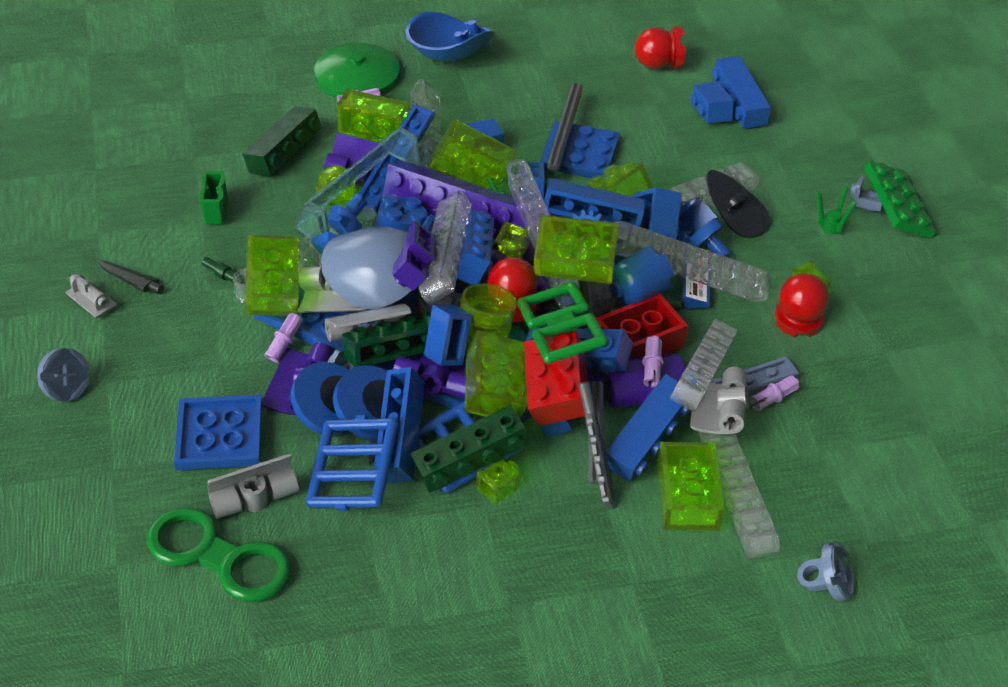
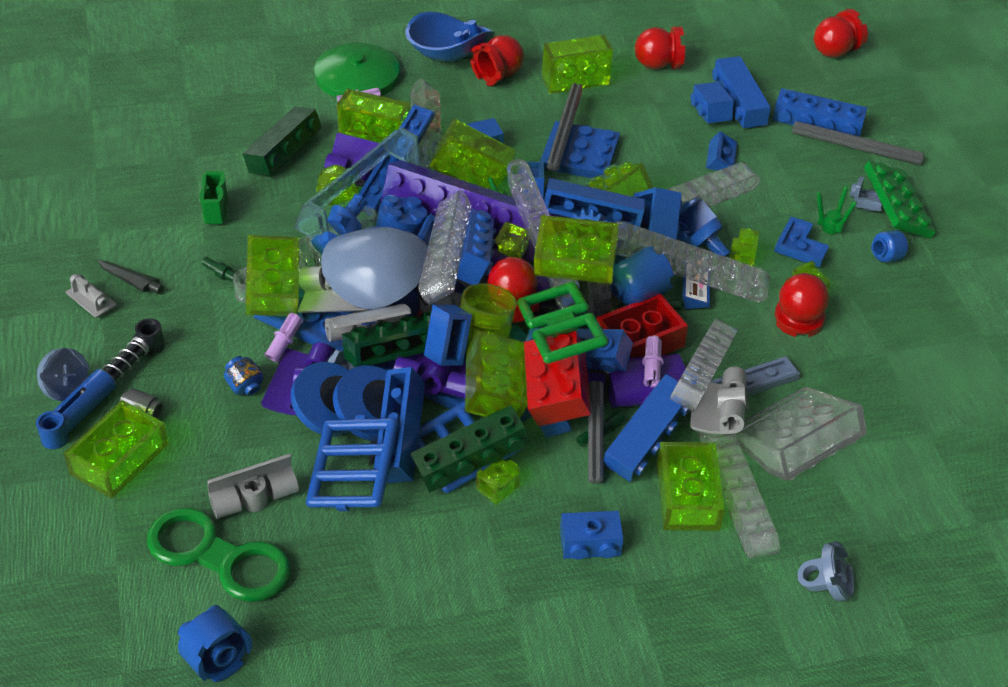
blue plate [174,394,262,470] -> none
dark purple slope [393,220,435,291] -> none
dark grey sword [578,381,615,509] -> none
black shield [706,170,769,238] -> none
lavender axle [750,375,799,412] -> none
none -> blue piece [36,318,165,449]
none -> clear neon green brick [63,400,169,499]
none -> dark grey brick [120,388,163,422]
none -> blue brick [178,605,252,682]
none -> head [223,356,264,396]
none -> red tile [470,35,525,86]
none -> clear neon green brick [542,34,613,94]
none -> blue brick [560,511,623,559]
none -> dark green bar [576,412,624,447]
none -> blue slope [706,131,737,173]
none -> clear slope [728,387,867,481]
none -> clear neon green brick [729,228,760,268]
none -> blue brick [773,88,867,137]
none -> blue plate [774,217,829,267]
none -> dark grey axle [792,121,924,165]
none -> red tile [813,9,868,58]
none -> blue head [871,230,908,262]

